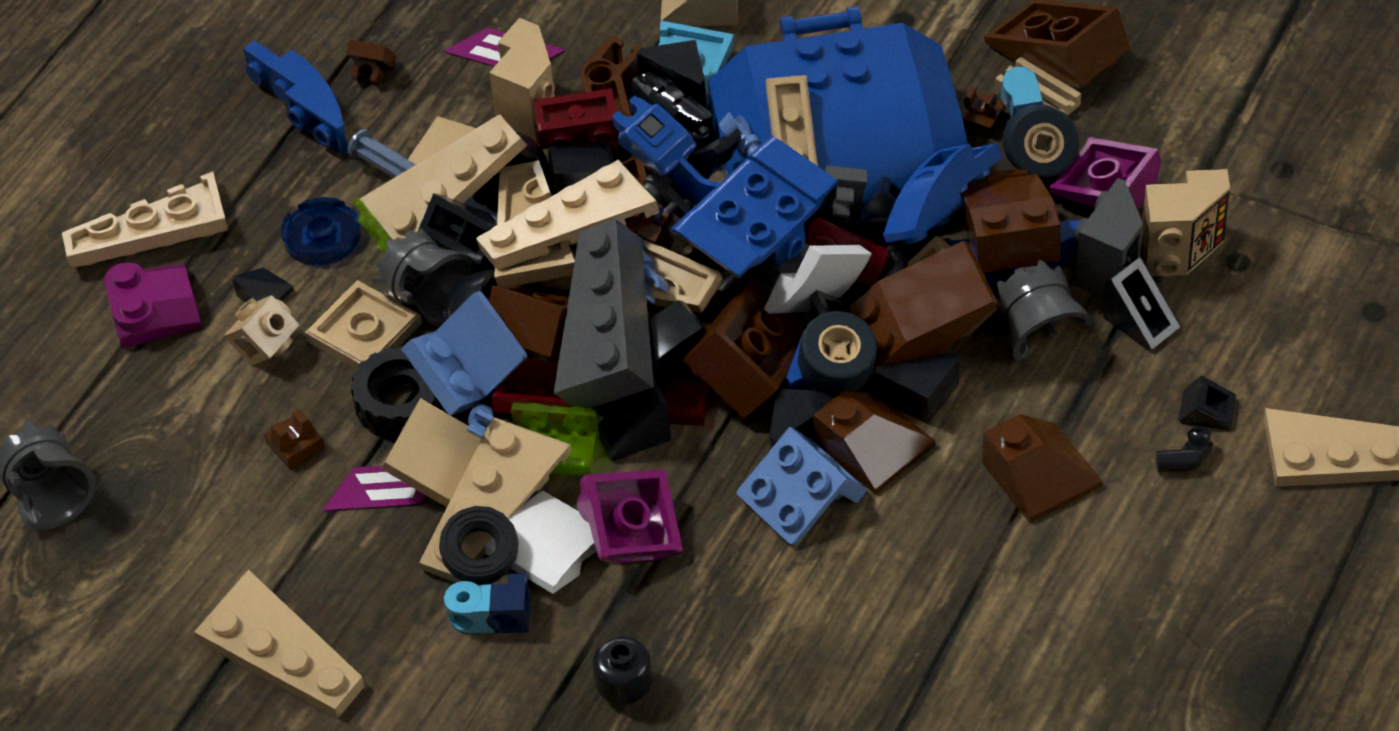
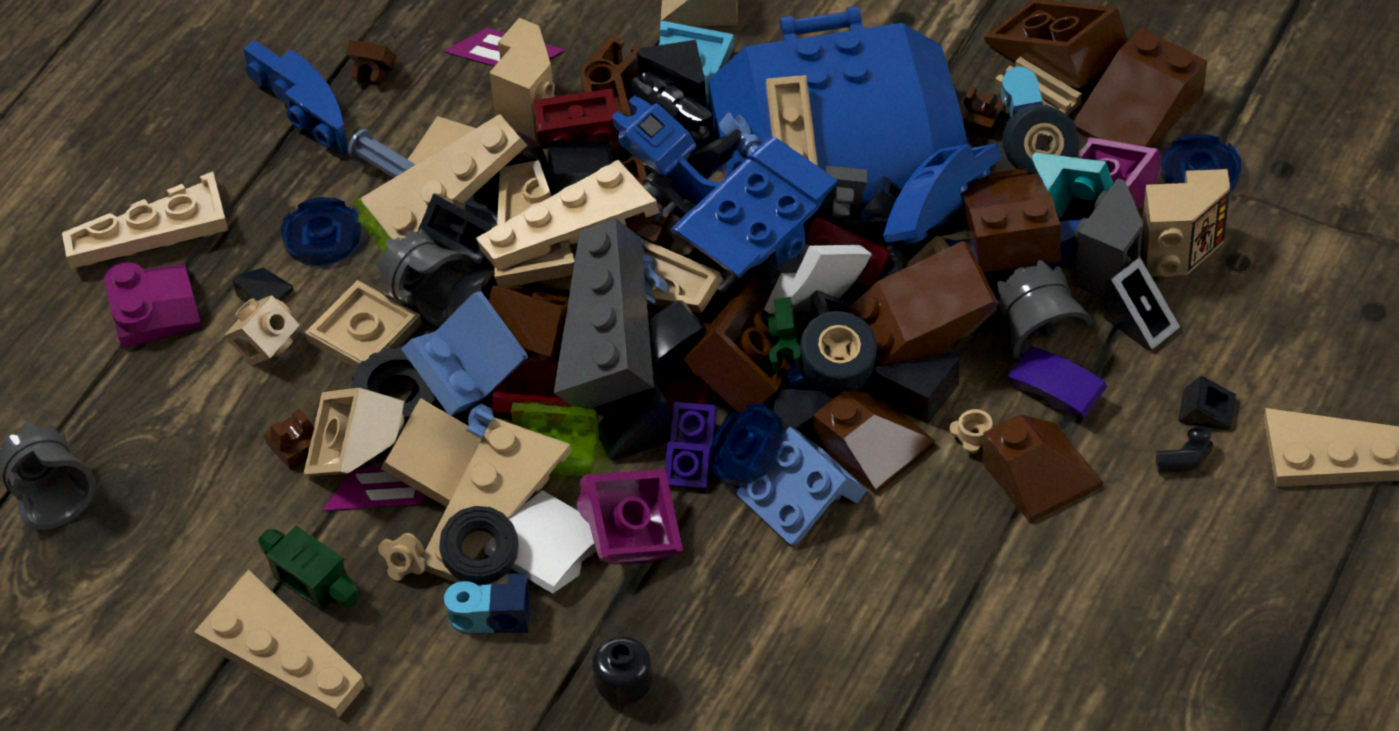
none -> dark green piece [258,525,360,611]
none -> tan slope [304,388,405,476]
none -> tan plate [378,533,427,581]
none -> dark purple slope [665,402,718,489]
none -> clear blue tile [711,403,784,487]
none -> dark green plate [768,297,802,374]
none -> tan plate [950,409,993,453]
none -> dark purple slope [1008,346,1108,418]
none -> teal slope [1031,152,1114,219]
none -> reddish brown slope [1073,28,1207,148]
none -> clear blue tile [1160,133,1241,192]

